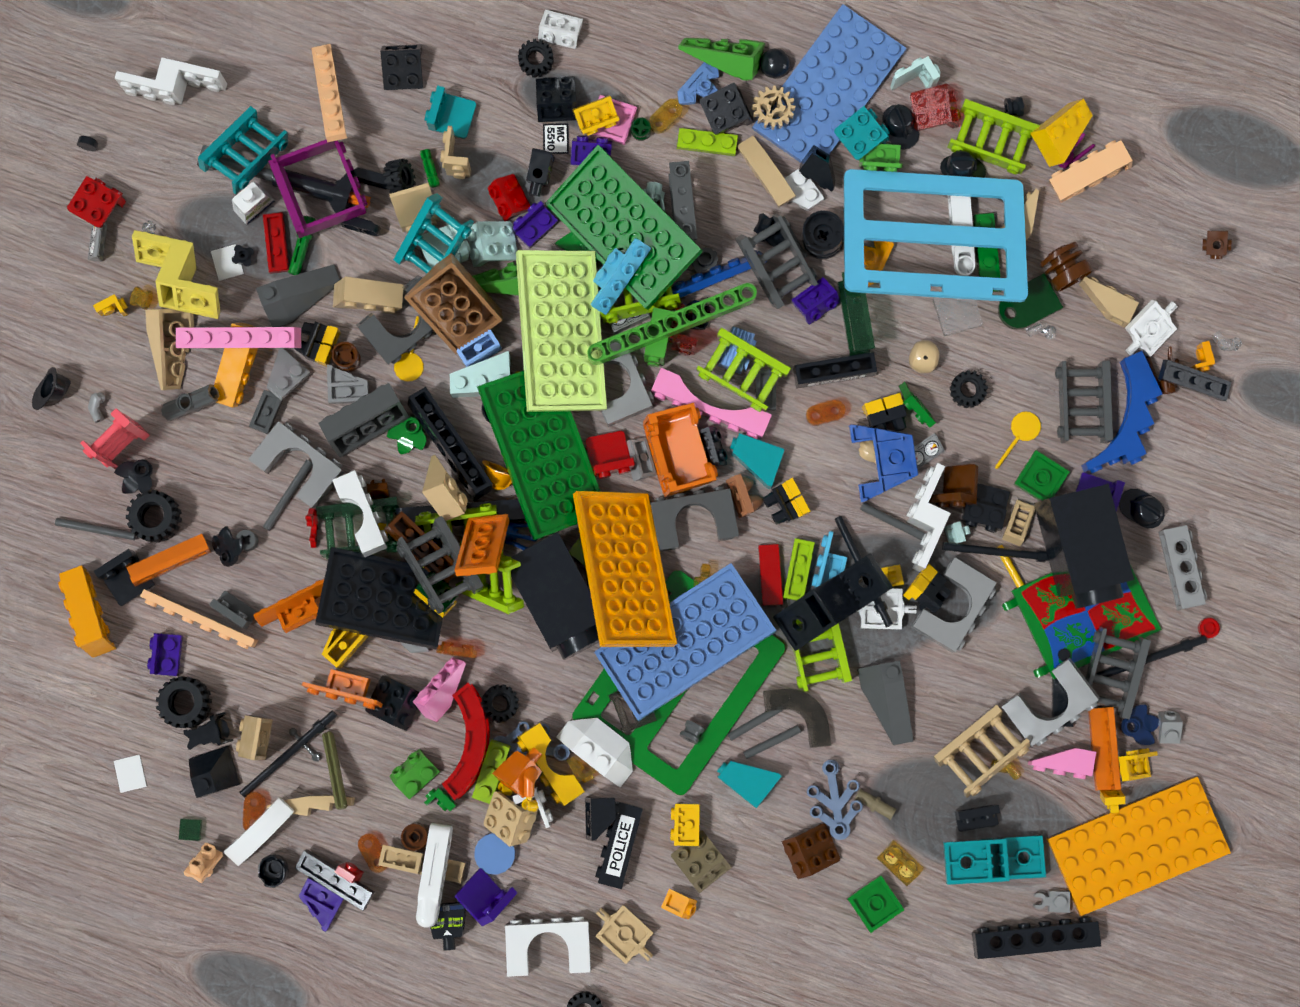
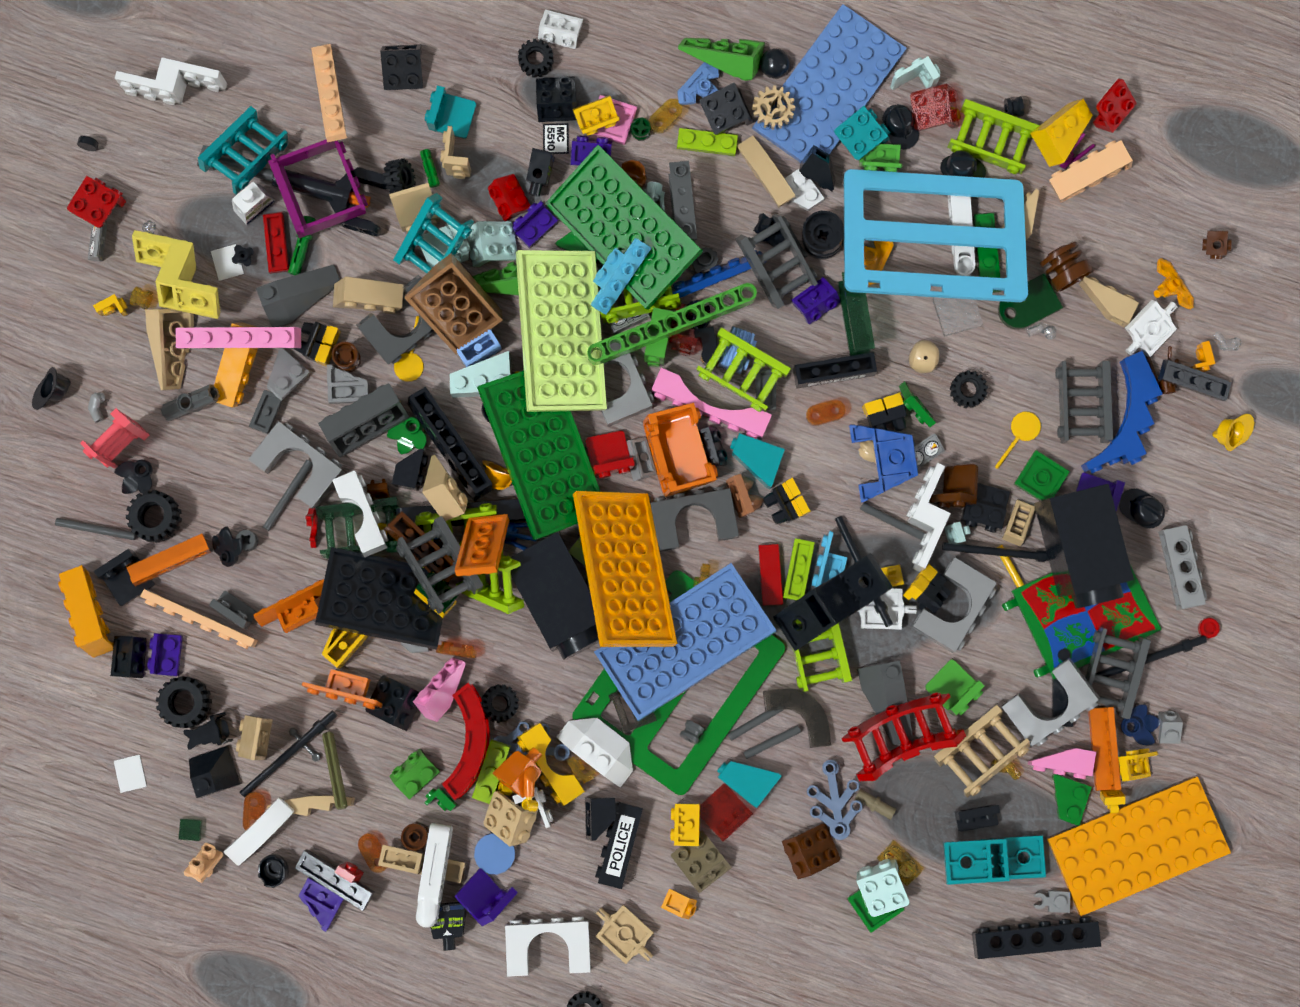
none -> black bracket [110,635,147,678]
none -> black slope [392,449,428,491]
none -> dark orange hair [622,160,647,188]
none -> black leg [693,327,717,366]
none -> clear red bracket [700,783,753,841]
none -> red fence [841,692,966,781]
none -> light aqua bracket [856,859,909,917]
none -> bright green bracket [925,660,984,716]
none -> green wing [1052,774,1092,826]
none -> red bracket [1093,78,1137,133]
none -> light orange piece [1154,258,1194,309]
none -> yellow piece [1212,414,1254,451]

